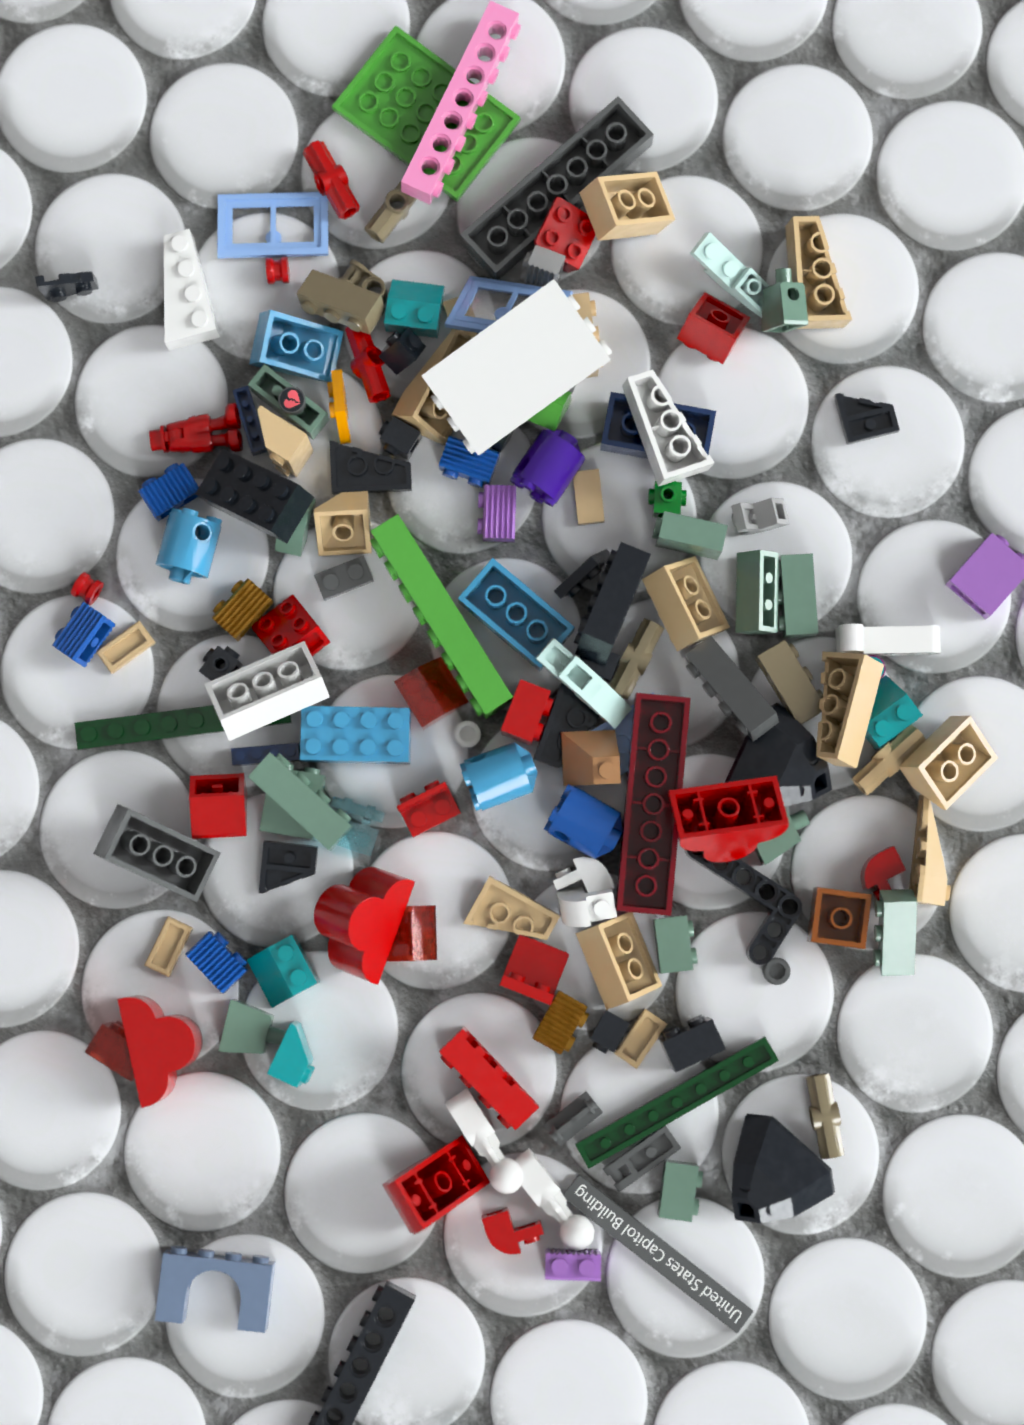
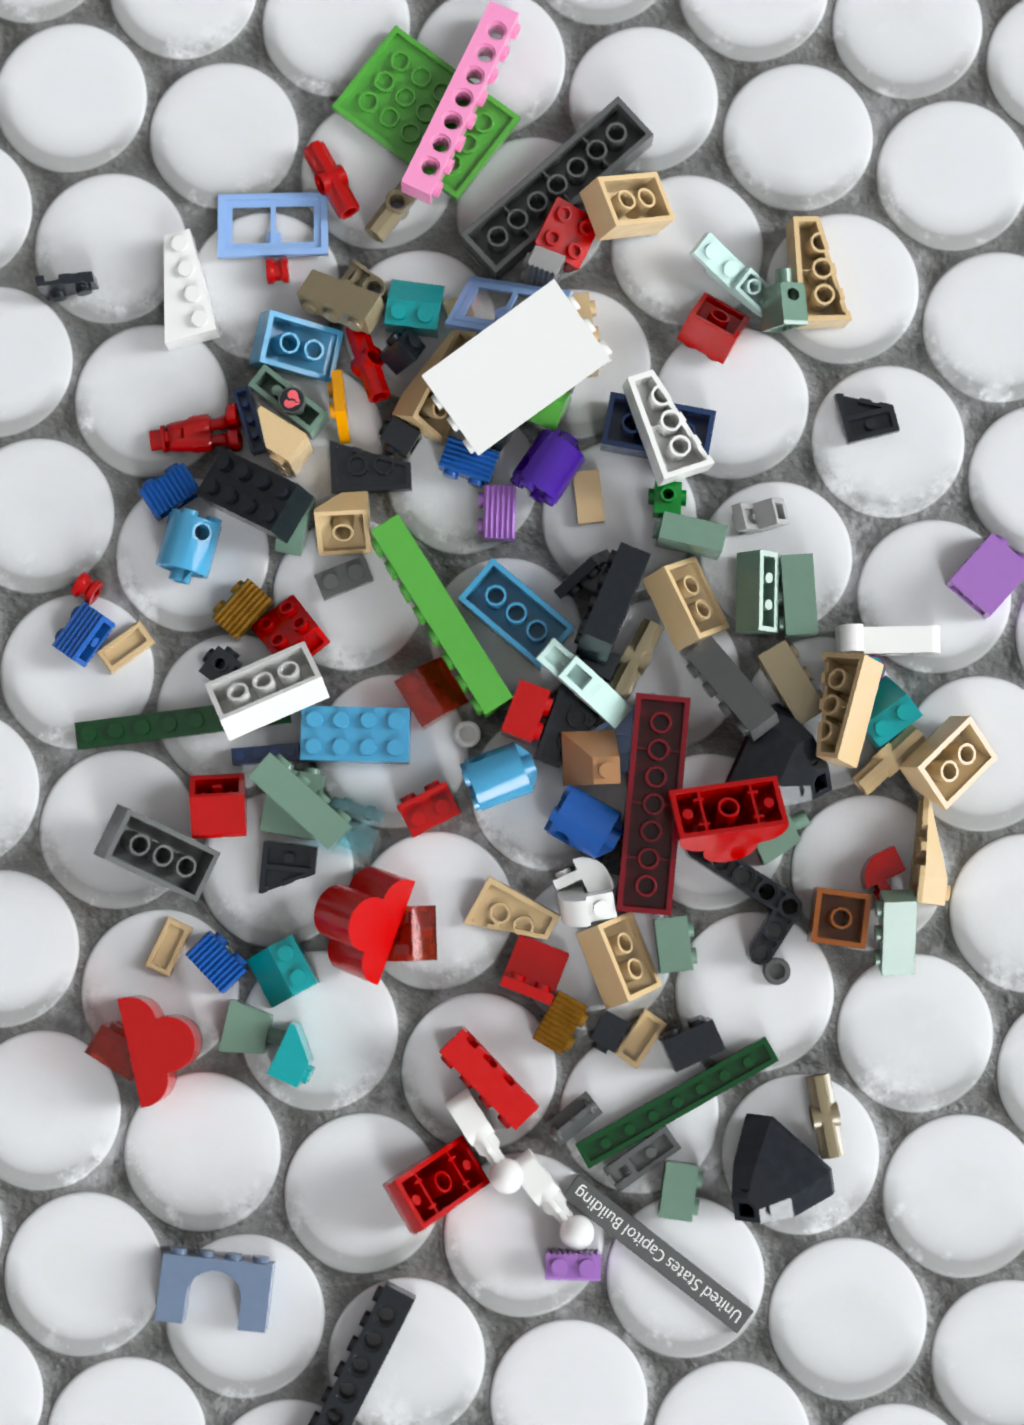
red brick [481,1207,544,1254] -> none

